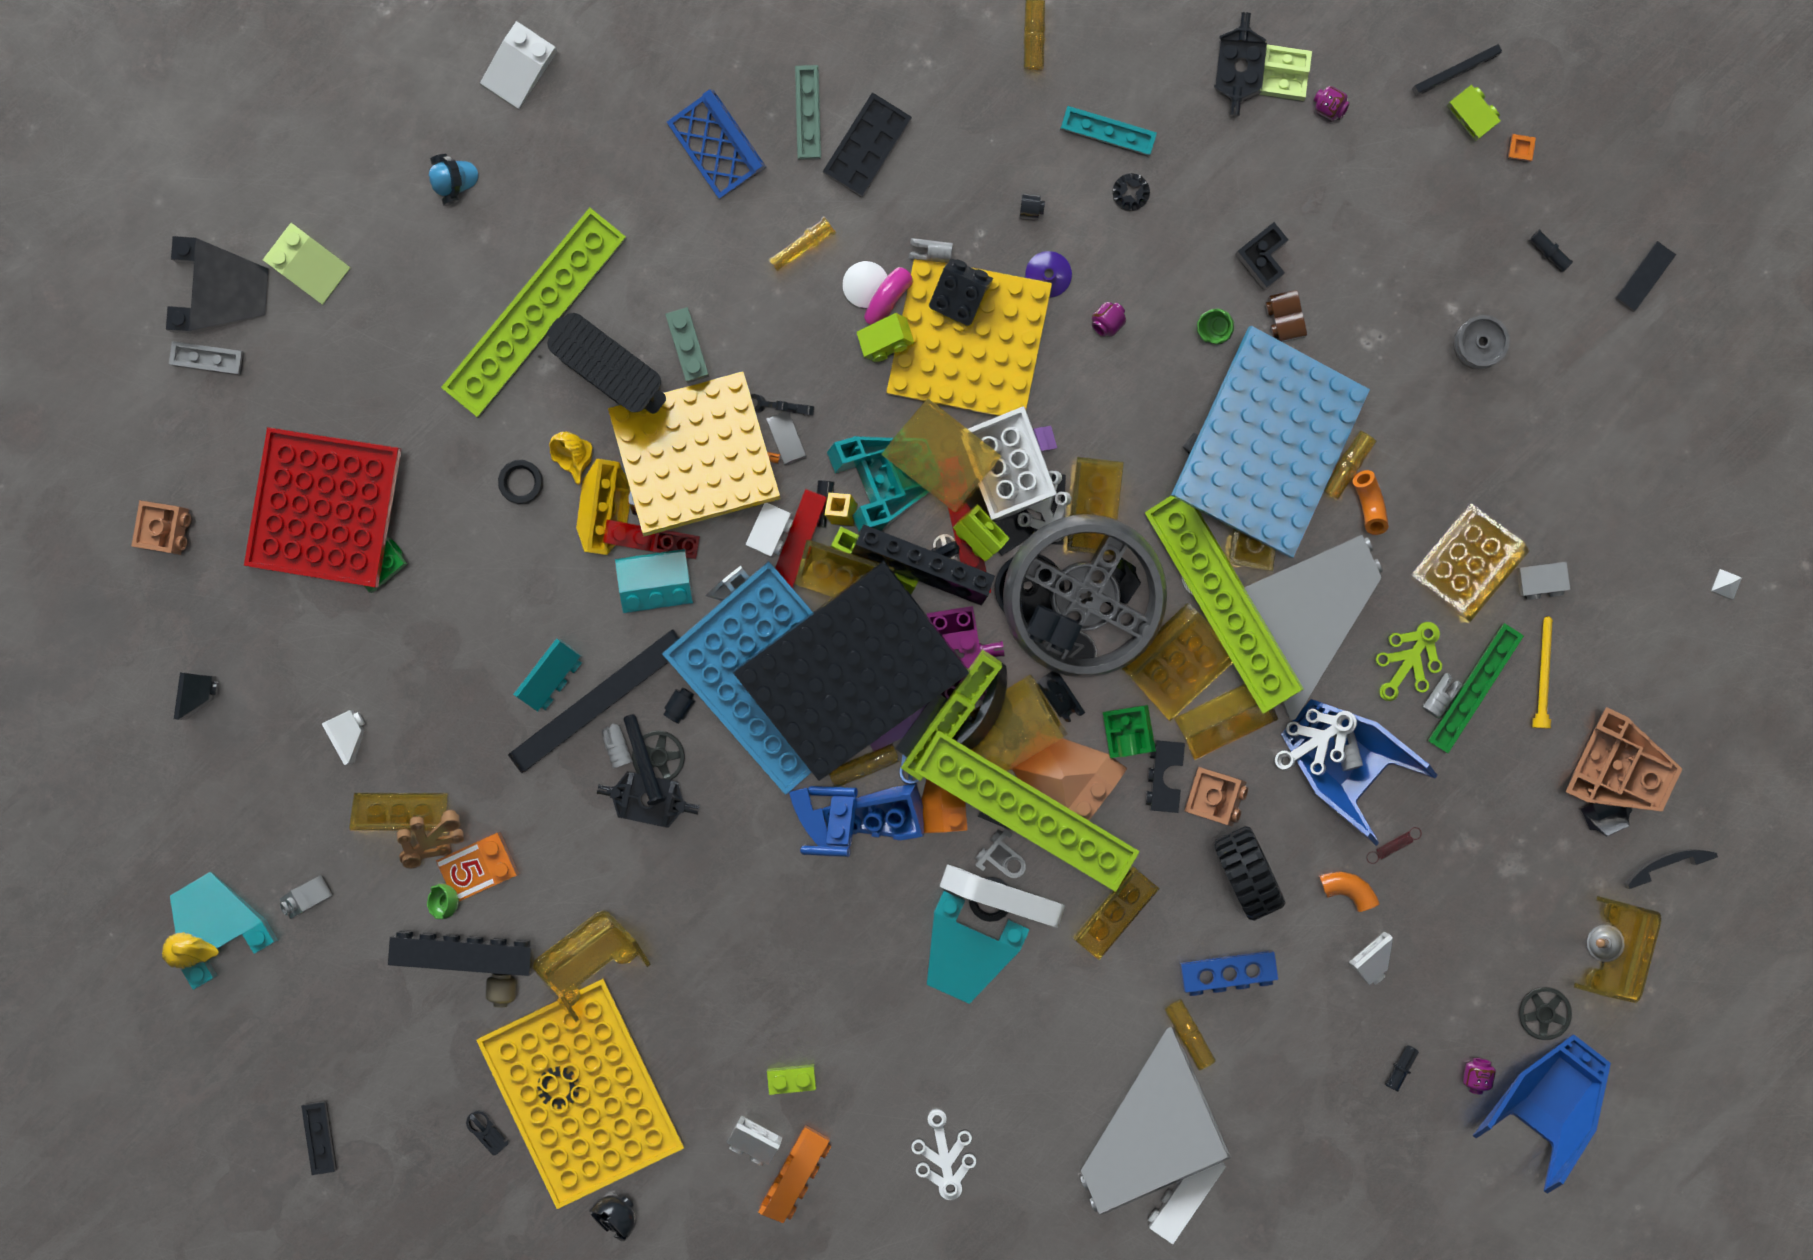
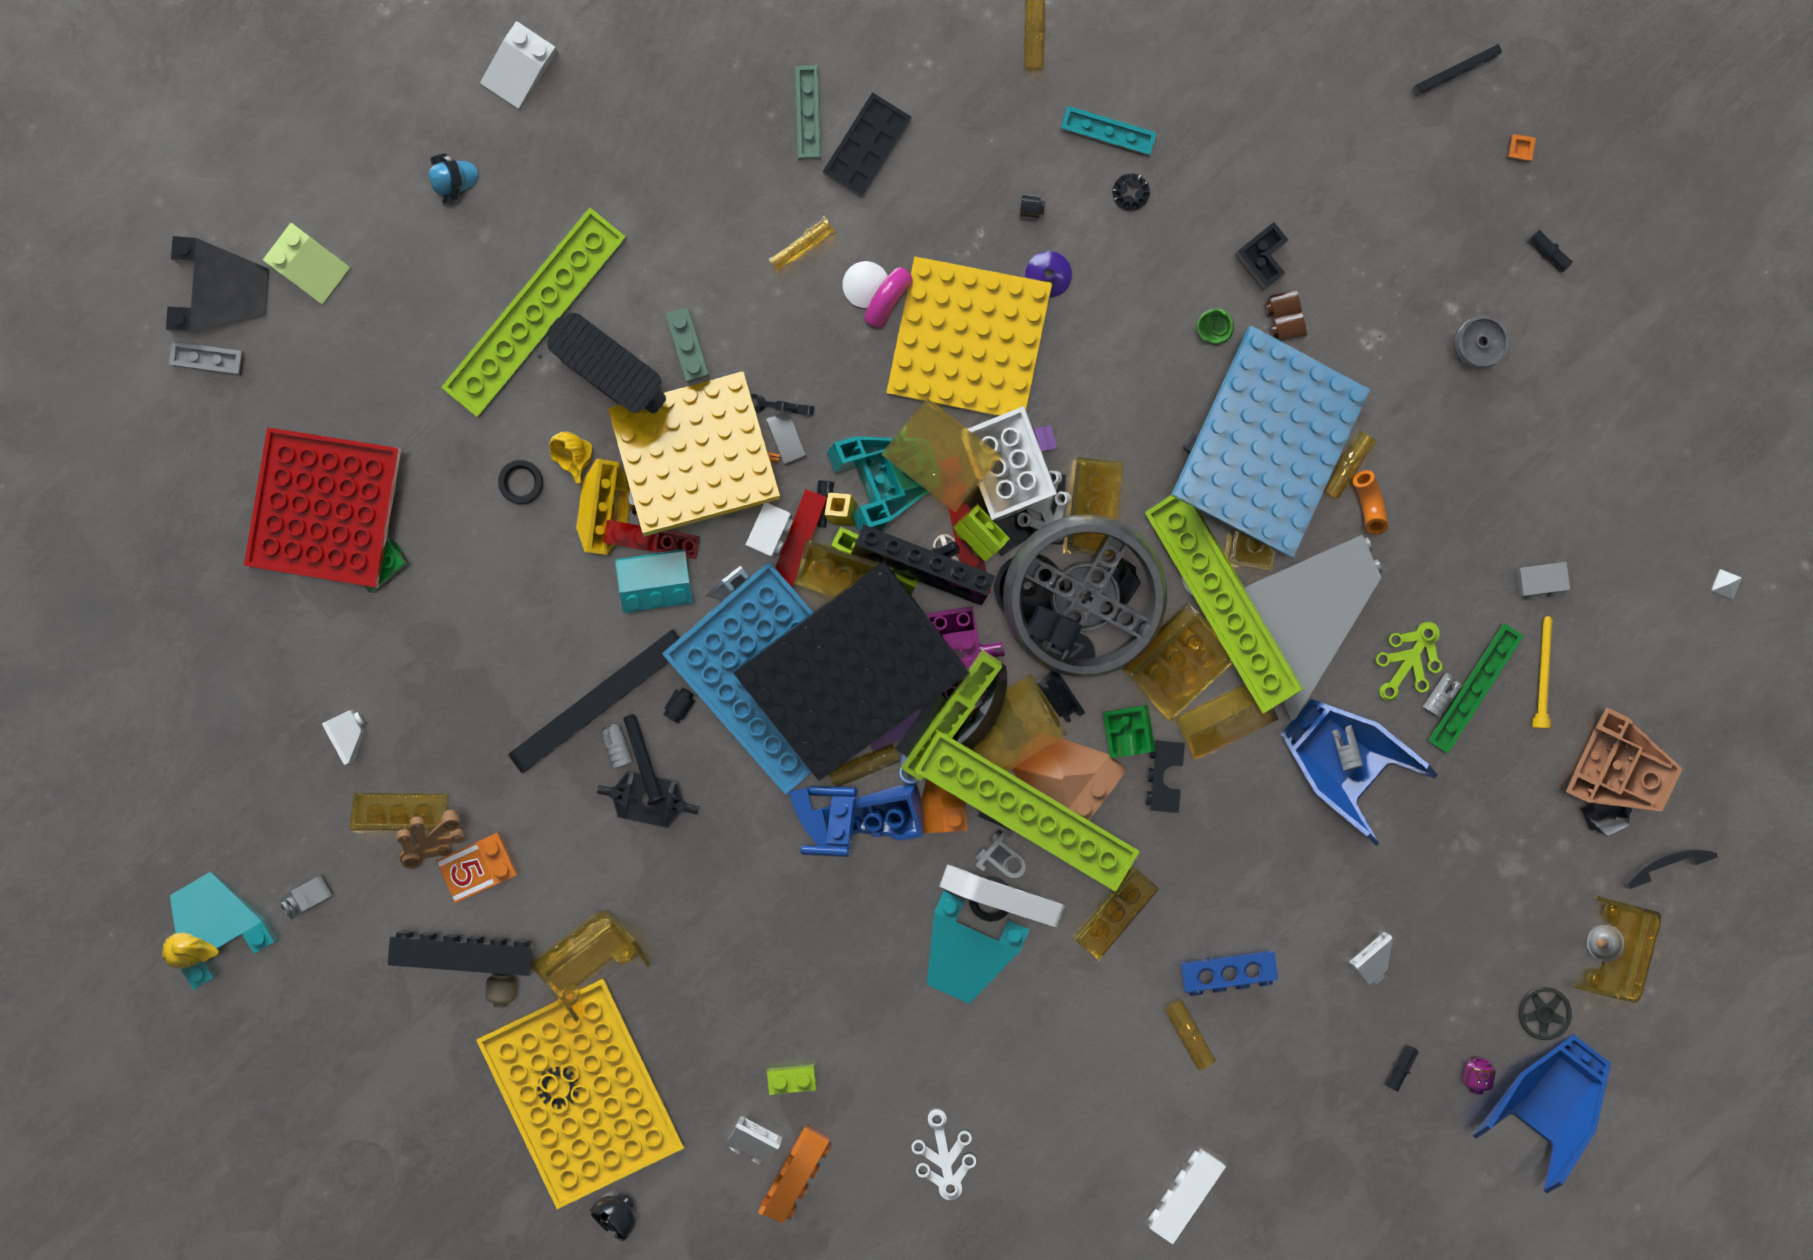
nougat plate [131,500,191,555] -> none
black slope [174,672,219,720] -> none
black plate [301,1101,336,1175] -> none
bright green hair [427,884,459,919] -> none
black piece [466,1110,510,1156] -> none
teal slope [513,638,583,712] -> none
pearl dark grey wheel [632,731,685,780] -> none
blue fence [667,89,767,199] -> none
lime brick [856,313,914,362] -> none
light grey hinge [909,238,953,263] -> none
black bracket [929,258,993,326] -> none
light grey slope [1080,1027,1231,1215] -> none
magenta head [1092,302,1126,337] -> none
nougat plate [1185,767,1248,827] -> none
black plate [1214,12,1267,116] -> none
black tyre [1214,826,1286,921] -> none
yellowish green slope [1259,44,1312,101] -> none
white plant [1275,709,1357,776] -> none
magenta head [1314,86,1350,121] -> none
orange cylinder [1319,871,1380,912] -> none
dark red piece [1367,827,1422,864] -> none
clear yellow slope [1411,503,1530,622] -> none
lime brick [1446,84,1501,141] -> none
black tile [1615,241,1676,312] -> none

